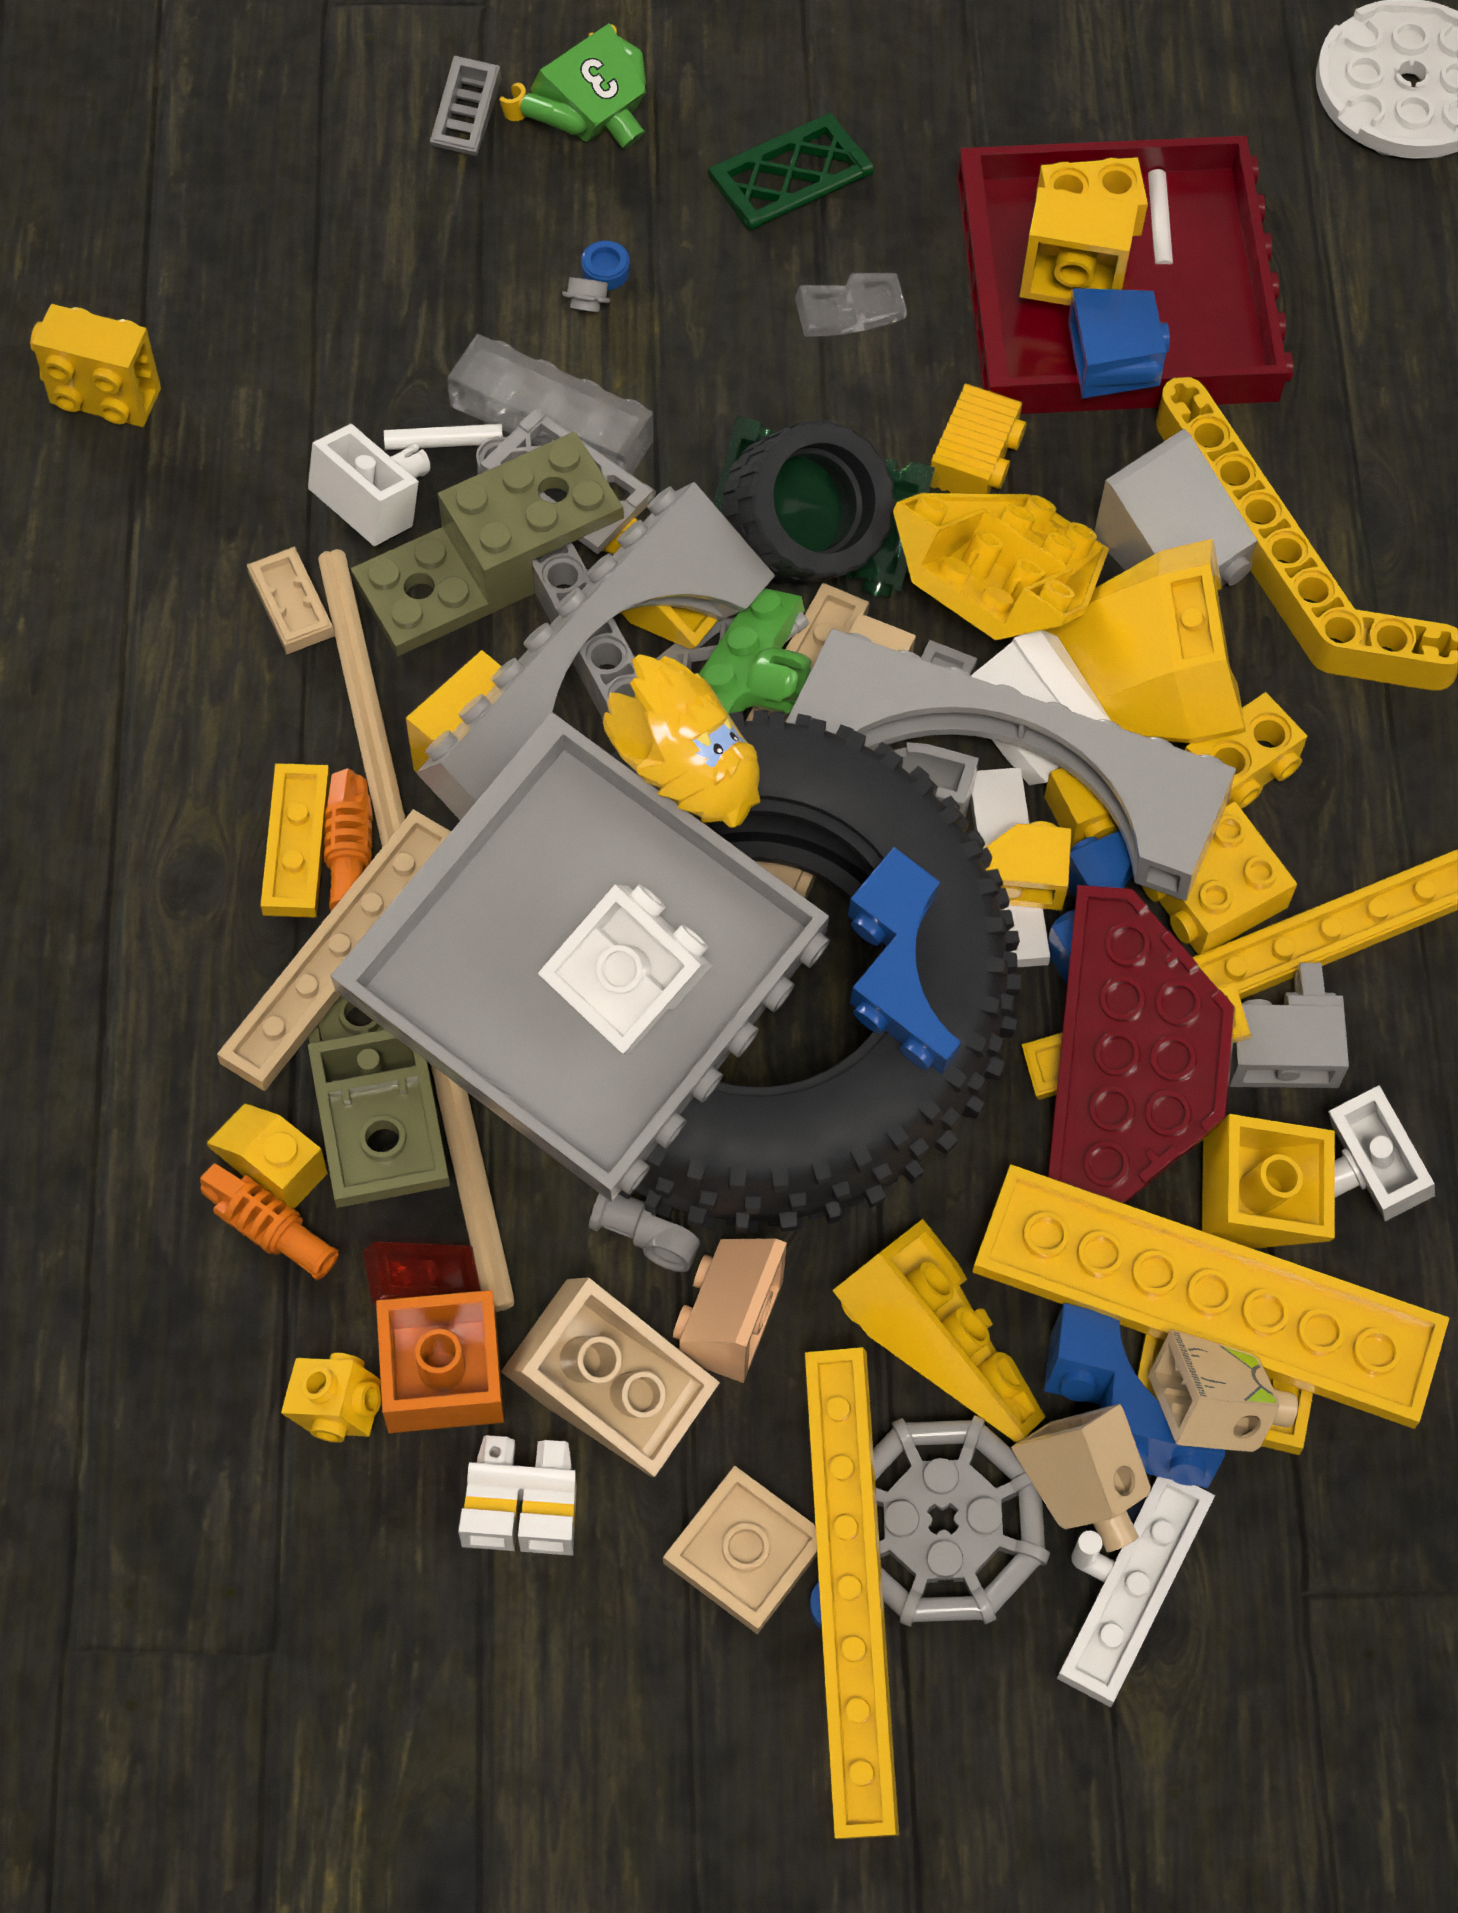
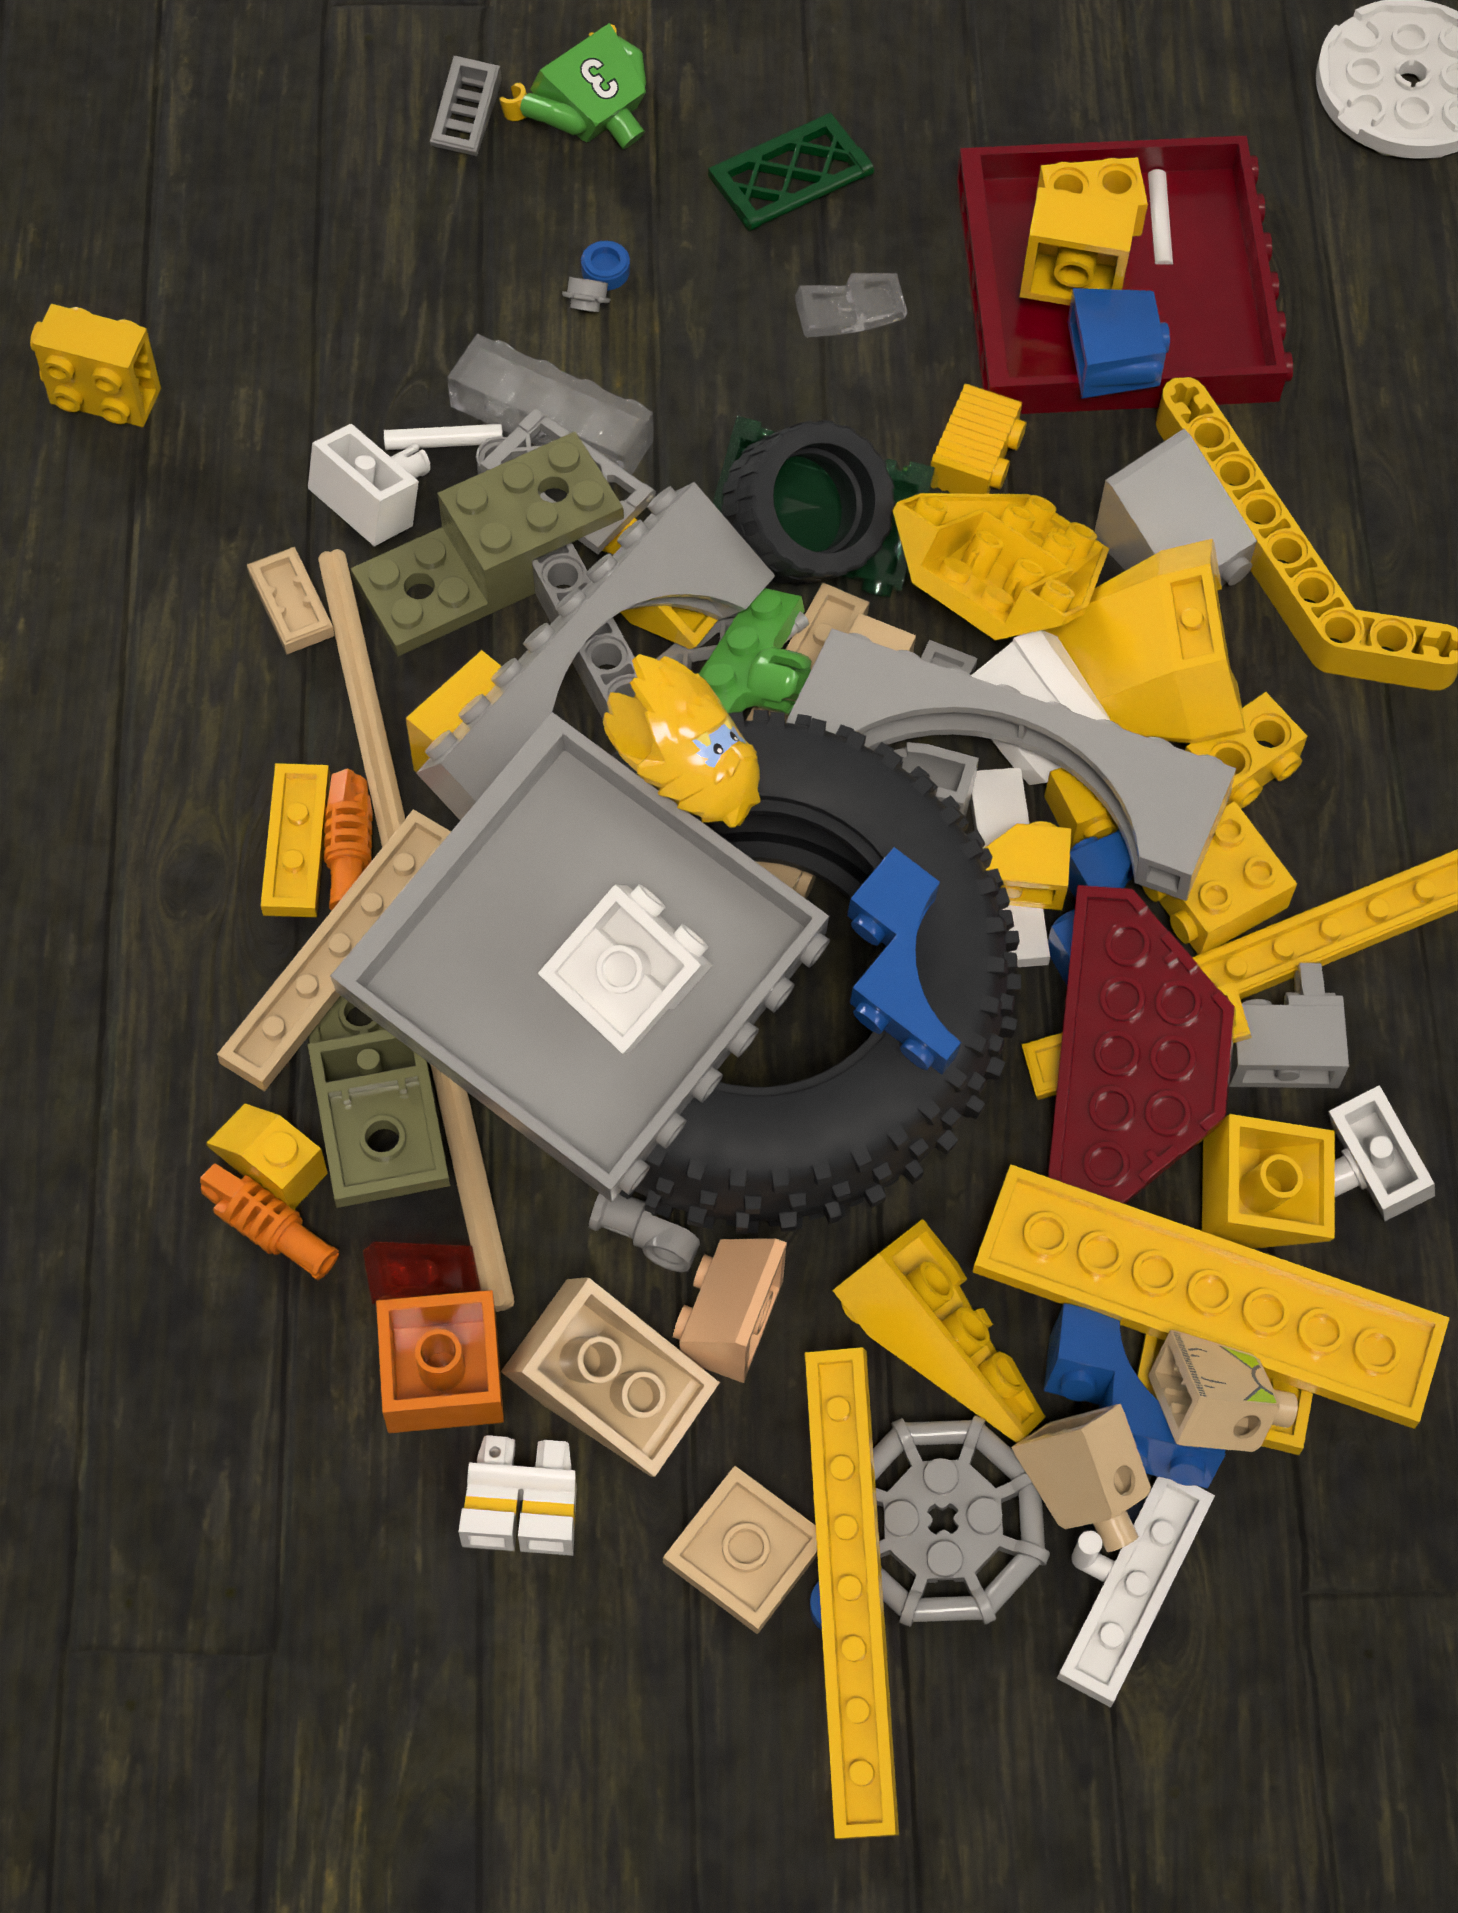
yellow brick [281,1353,381,1442] -> none

